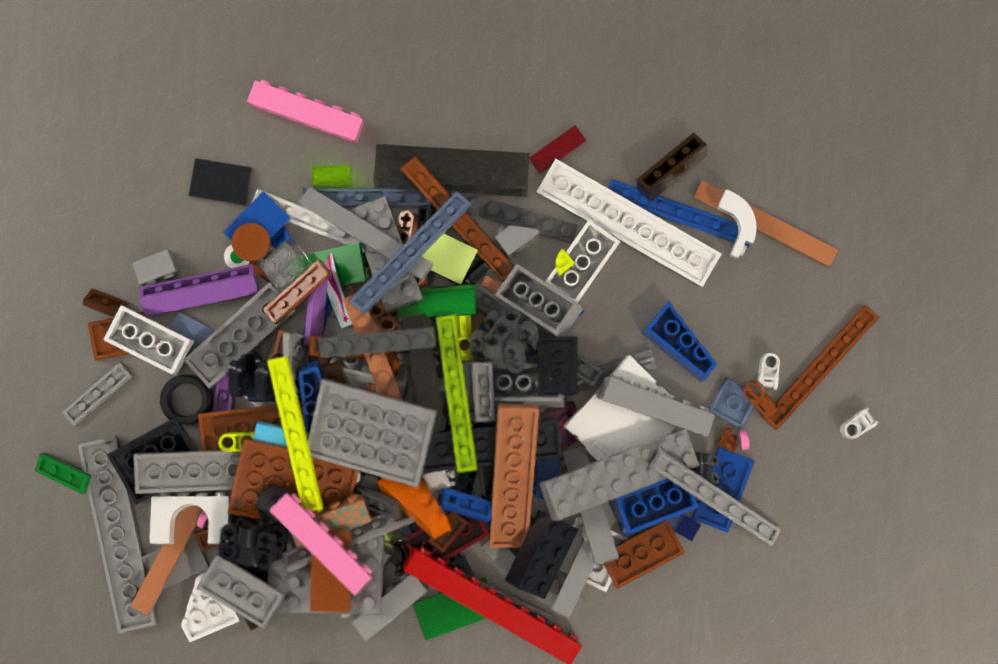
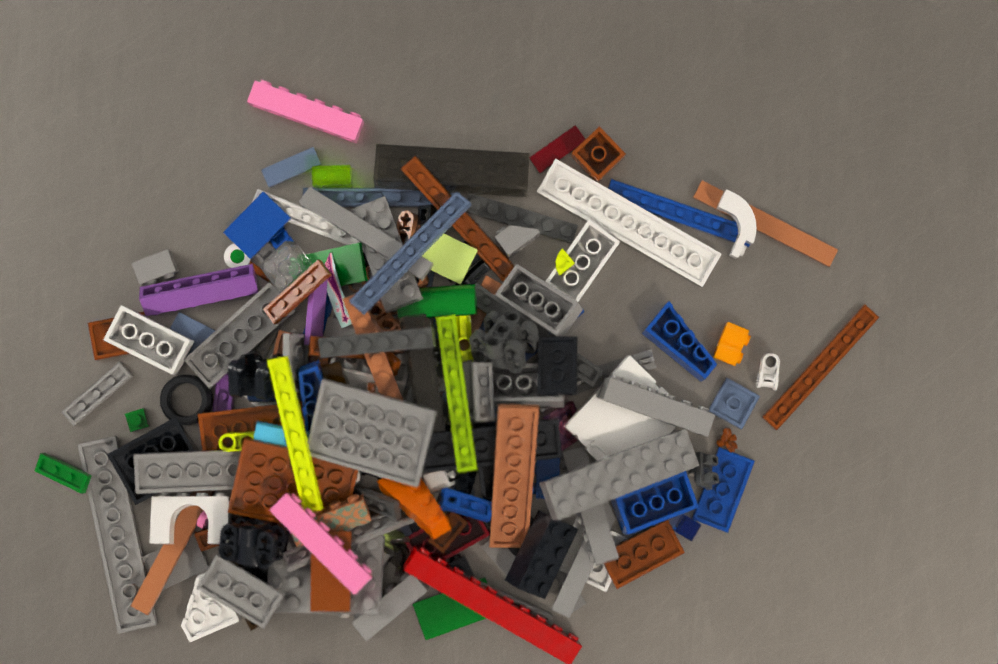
reddish brown plate [83,288,127,317] -> none
black tile [189,158,252,206] -> none
dark orange tile [232,223,271,262] -> none
black tile [257,485,293,524] -> none
dark brown brick [636,132,707,202] -> none
light grey tile [649,450,781,546] -> none
bright pink tile [738,431,750,450] -> none
dark orange piece [743,380,781,418] -> none
white piece [840,407,879,439] -> none
none -> green plate [125,408,150,432]
none -> sand blue tile [261,147,321,188]
none -> dark orange brick [571,126,626,183]
none -> light orange brick [712,322,751,366]

